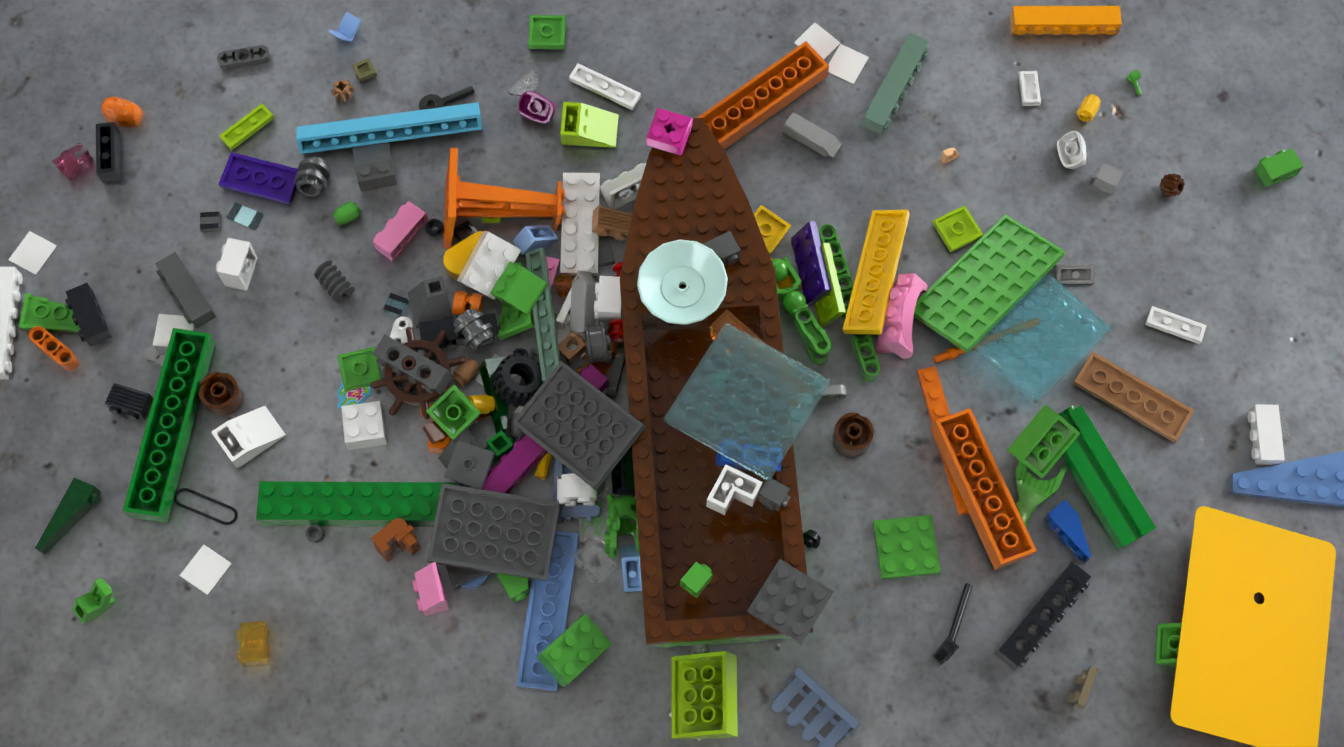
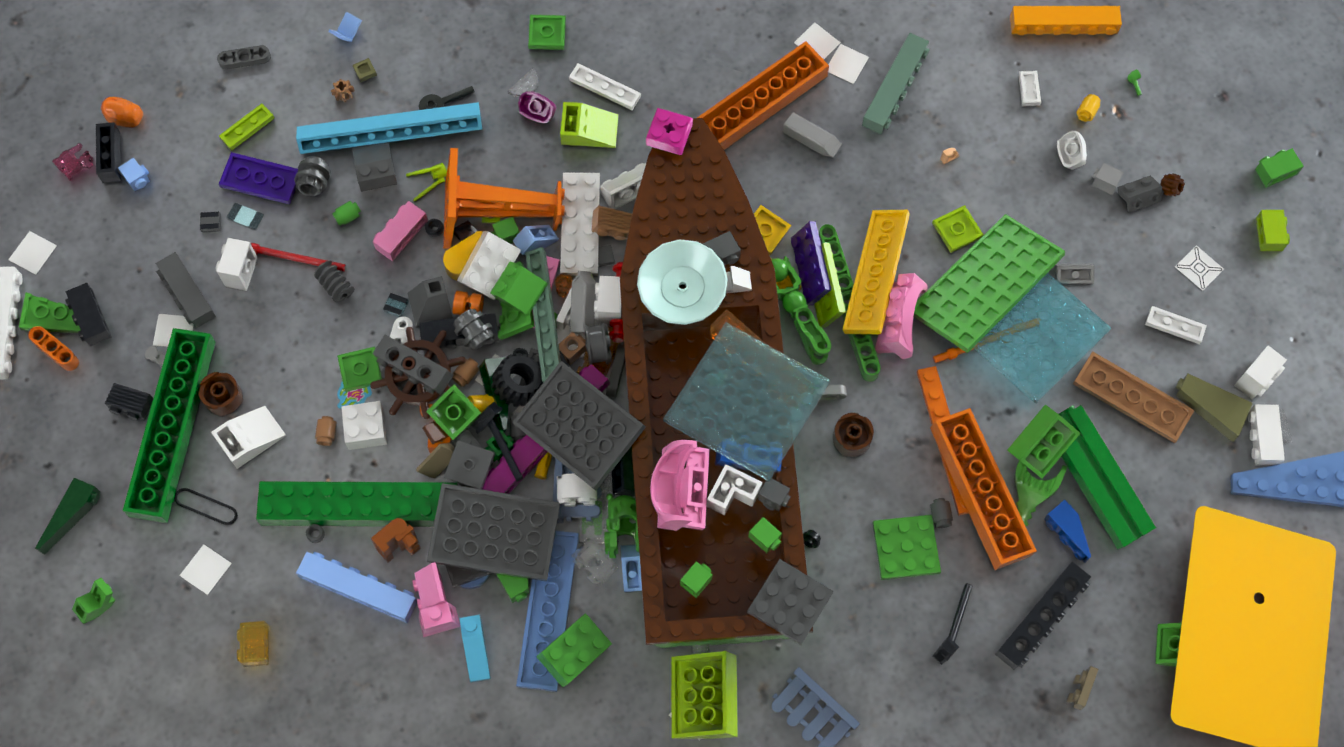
none -> light blue brick [118,158,150,191]
none -> red bar [251,243,346,271]
none -> light blue brick [296,552,417,623]
none -> medium nougat brick [315,416,337,446]
none -> lime plant [406,163,447,202]
none -> dark tan slope [416,443,455,478]
none -> bright pink torso [419,602,461,637]
none -> medium azure slope [459,615,491,682]
none -> black piece [471,402,523,481]
none -> bright green brick [491,217,520,244]
none -> bright pink piece [650,440,709,531]
none -> white slope [726,266,752,293]
none -> bright green brick [748,517,782,553]
none -> dark grey brick [930,498,953,528]
none -> dark grey bracket [1117,175,1162,213]
none -> white sticker [1175,245,1224,291]
none -> olive slope [1176,373,1253,442]
none -> white brick [1234,346,1287,400]
none -> lime brick [1256,210,1290,251]

